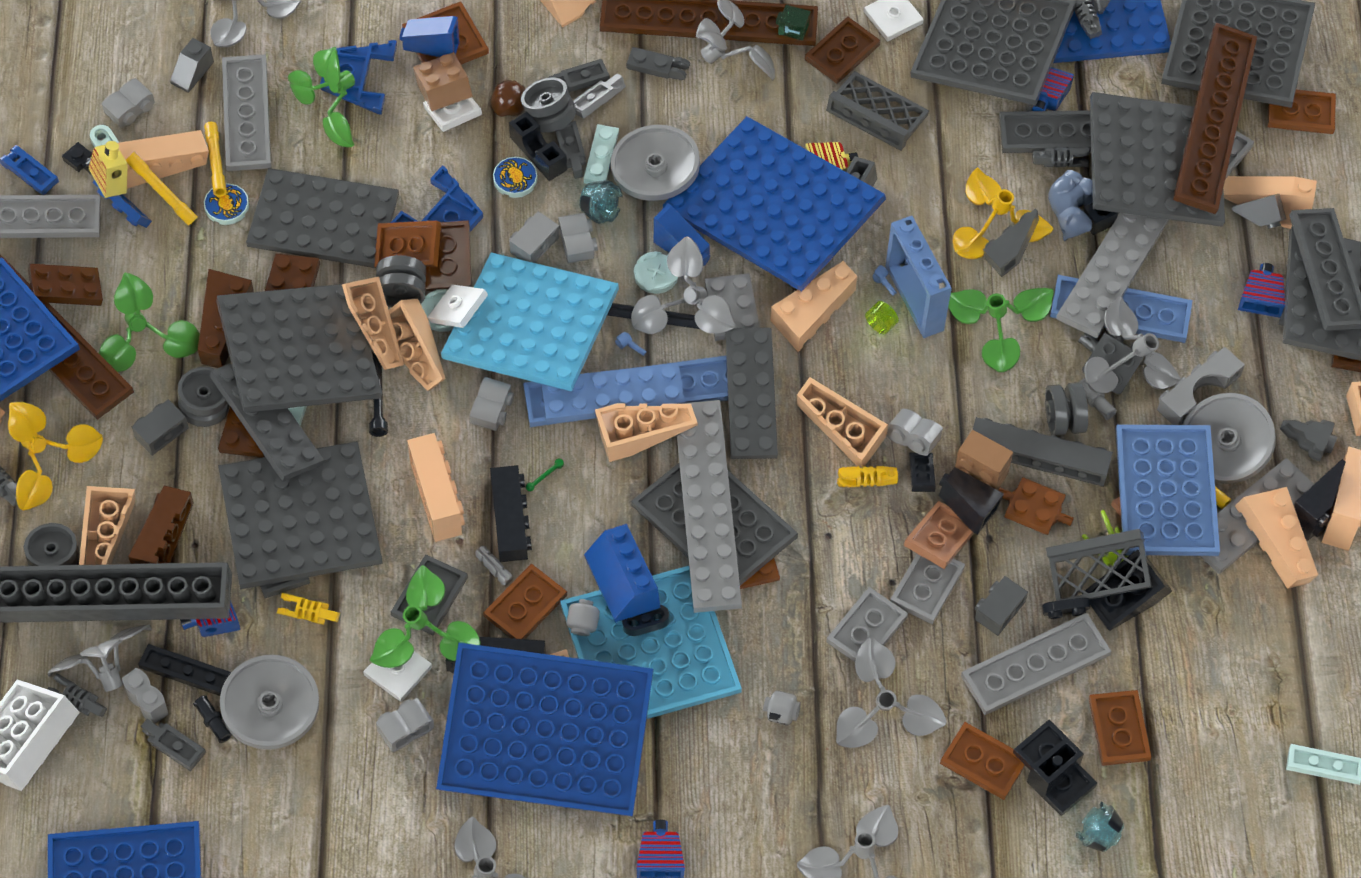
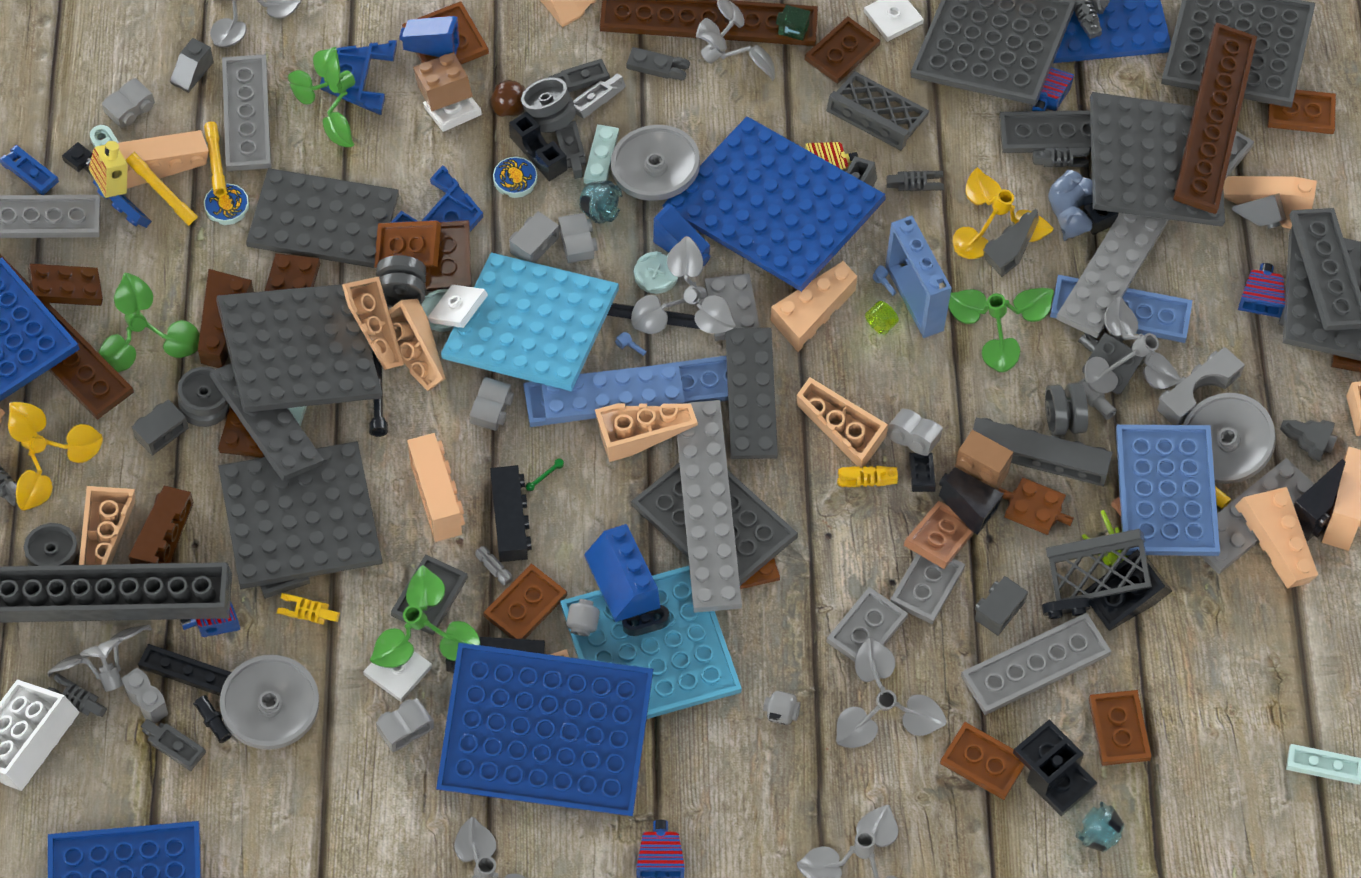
none -> dark grey hinge [886,170,944,191]

